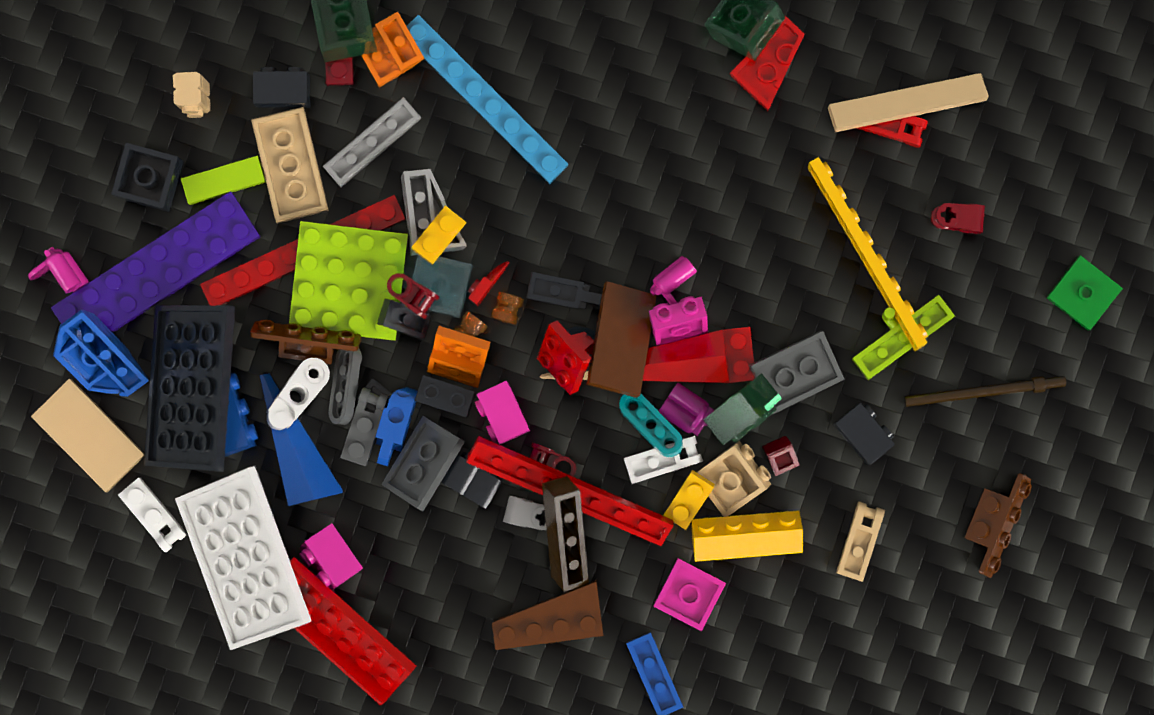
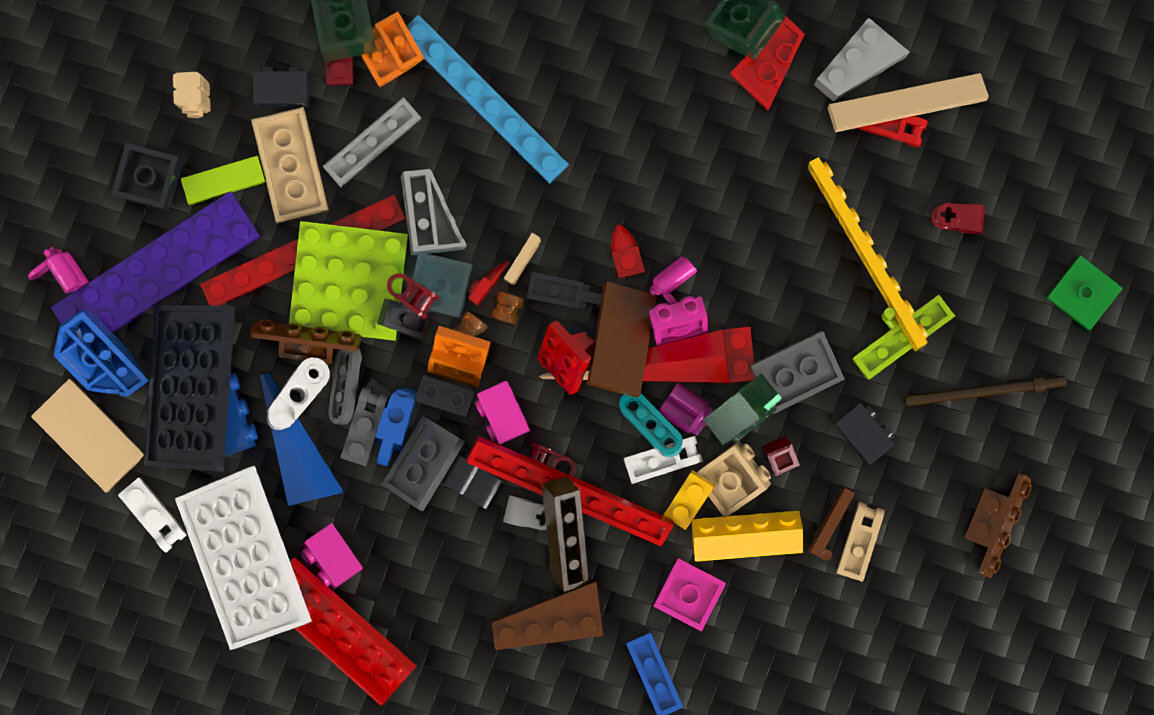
yellow plate [411,205,466,265] -> none
none -> tan tile [504,233,541,285]
none -> red plate [611,224,645,279]
none -> reddish brown hinge [808,488,855,560]
none -> light grey wedge [814,18,910,101]

